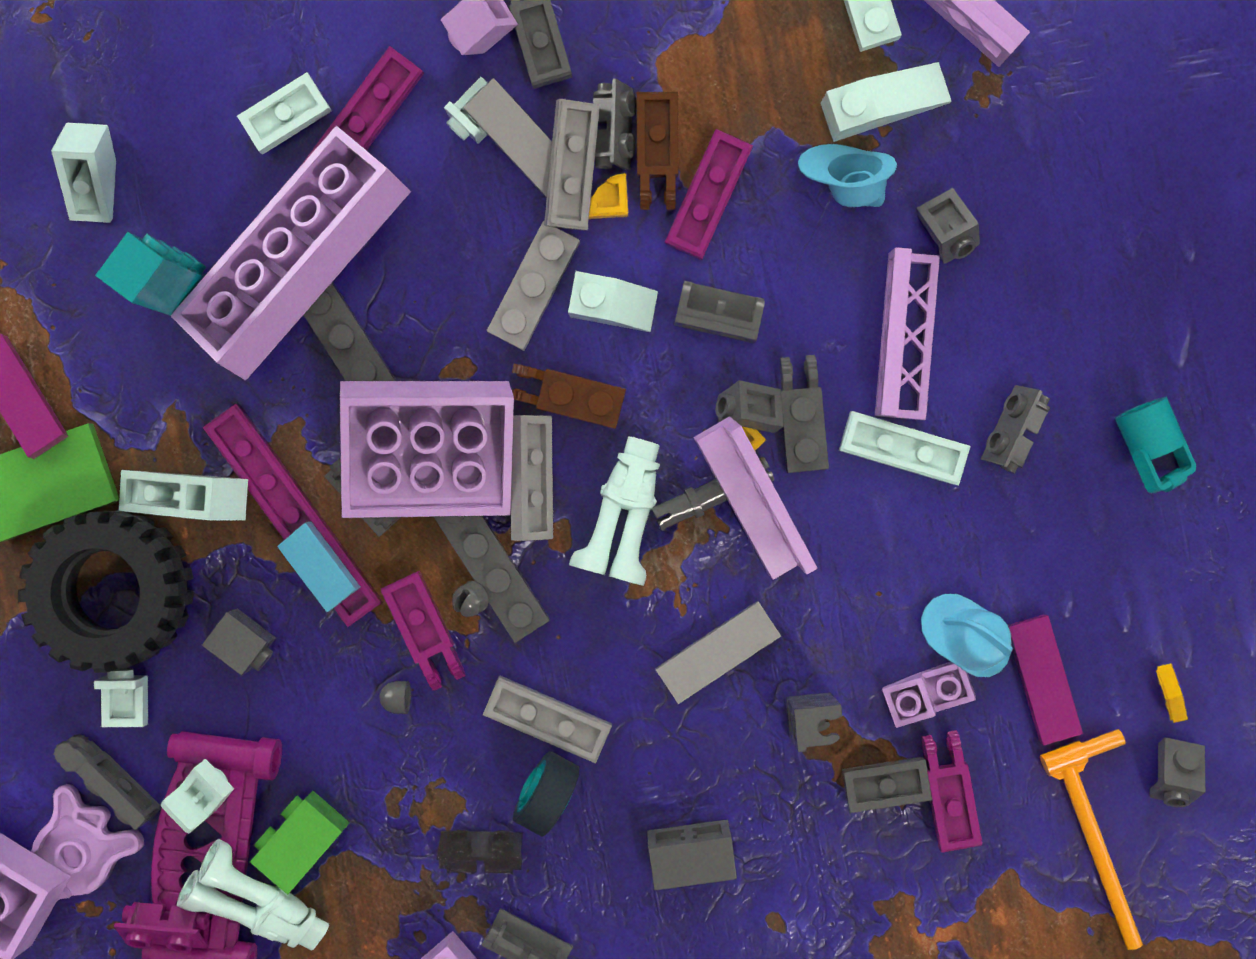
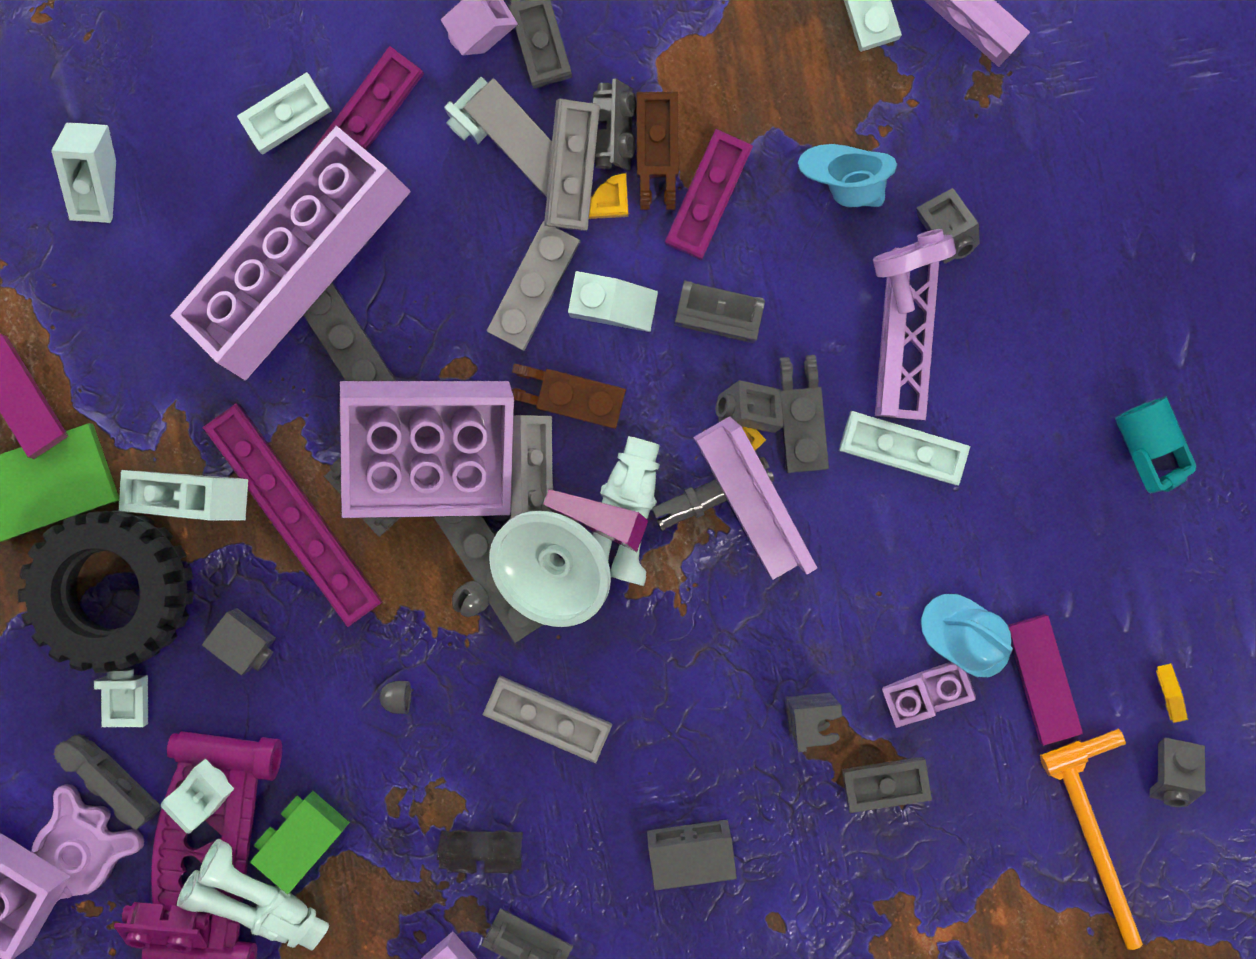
teal brick [95,232,206,315] -> none
medium azure slope [277,521,361,612] -> none
magenta hinge [381,570,466,690] -> none
black wheel [513,751,579,837] -> none
light grey tile [655,601,781,704] -> none
light aqua slope [821,62,951,142] -> none
magenta hinge [921,730,982,853] -> none
dark grey hinge [981,385,1050,474] -> none
none -> light aqua dish [489,511,611,627]
none -> piece [543,489,648,552]
none -> lavender piece [873,229,956,314]

